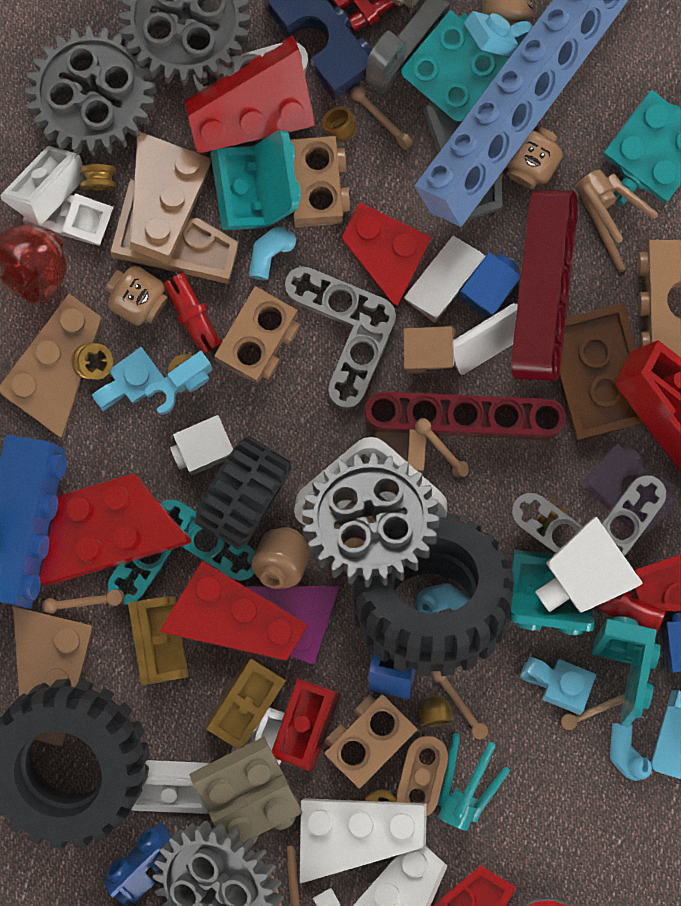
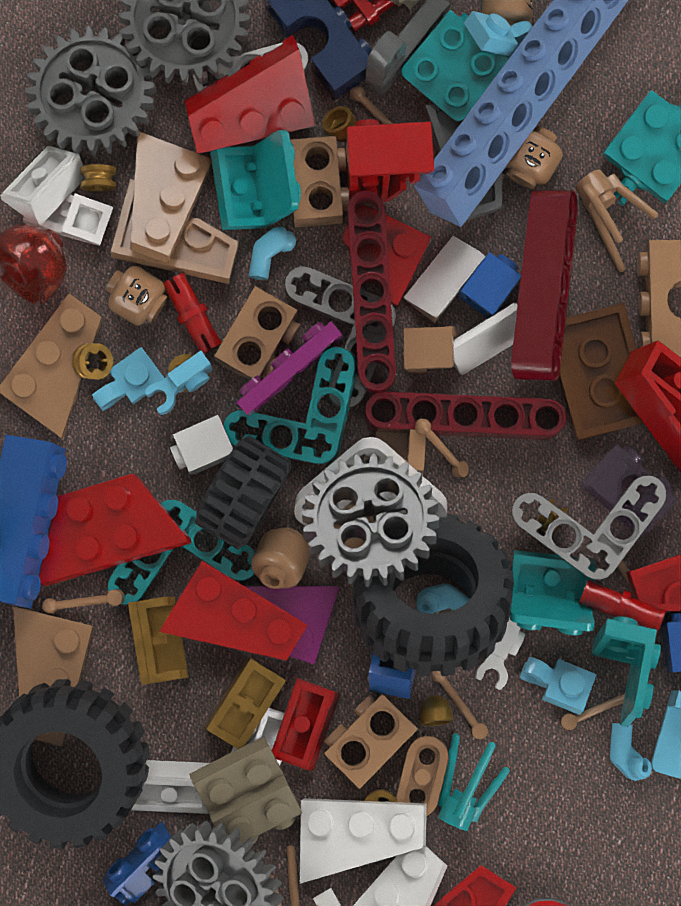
white torso [535,517,643,613] -> none
none -> teal beam [223,347,358,464]
none -> magenta wing [236,321,344,416]
none -> red wedge [346,119,435,202]
none -> dark red beam [348,190,396,394]
none -> white plate [475,616,525,690]

